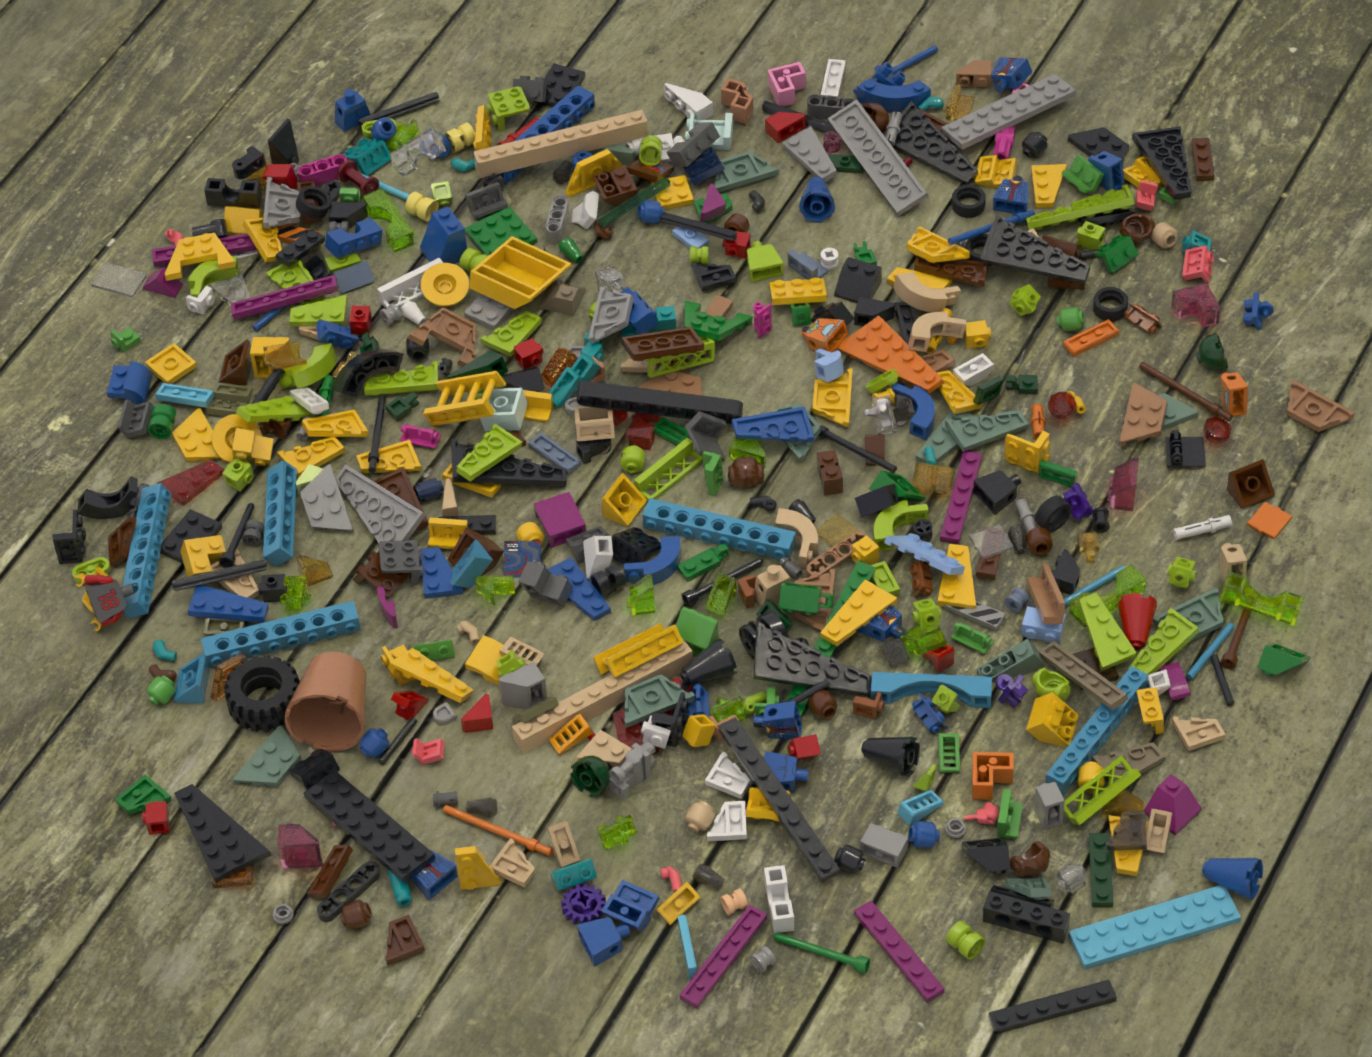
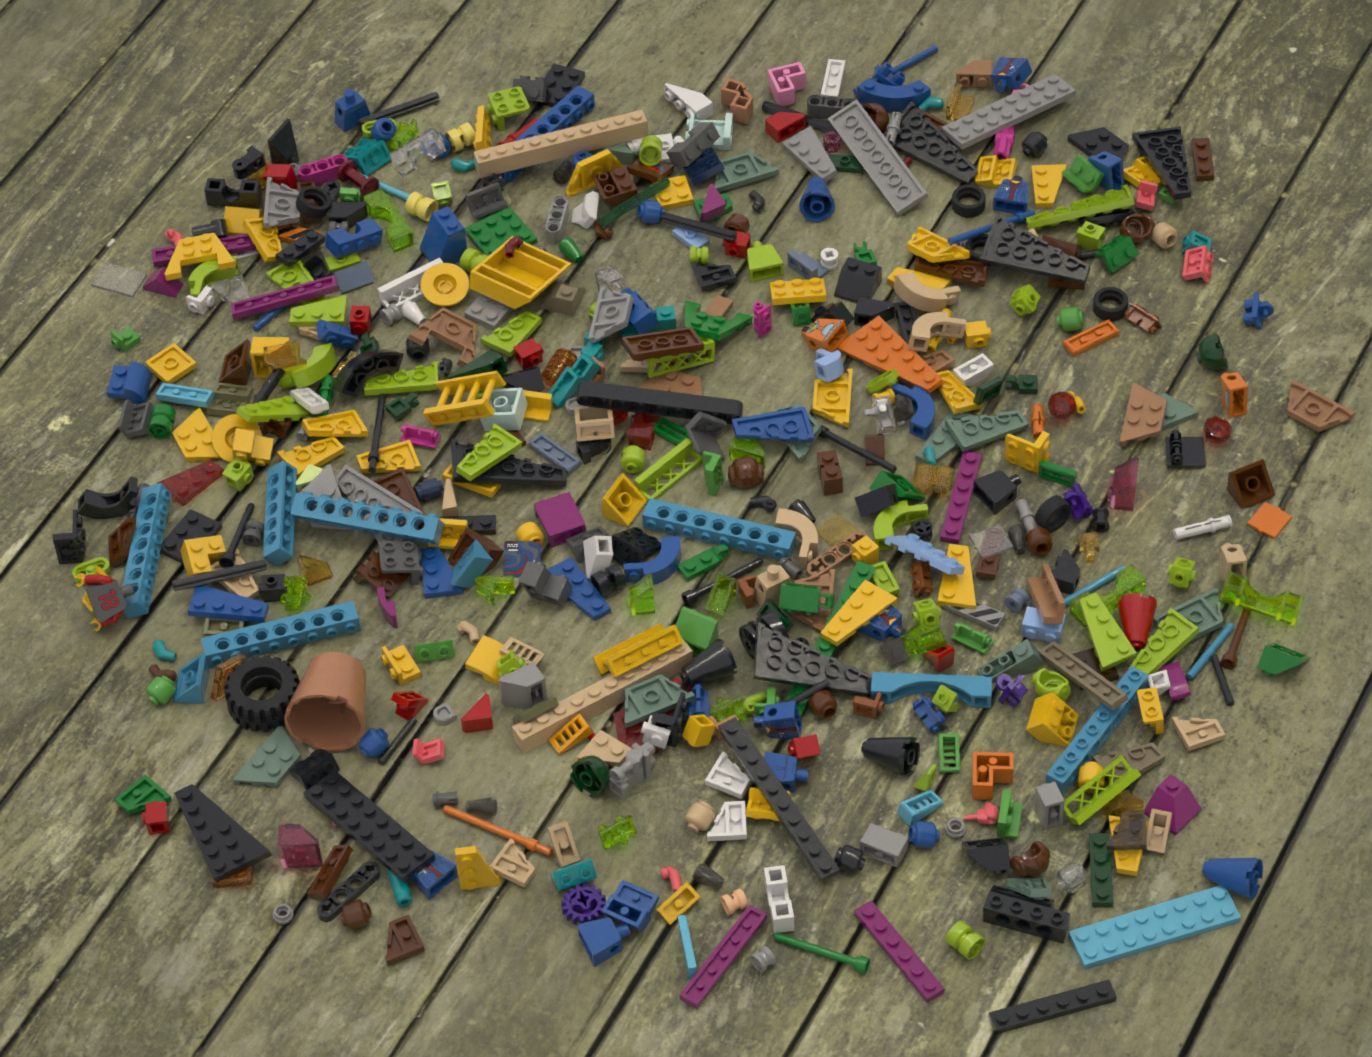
yellow wing [388,648,474,703] -> none
reddish brown bar [1139,362,1233,422] -> none
clear pink brick [1171,283,1221,327] -> none
none -> dark azure brick [290,491,444,545]
none -> dark red arm [505,236,523,258]

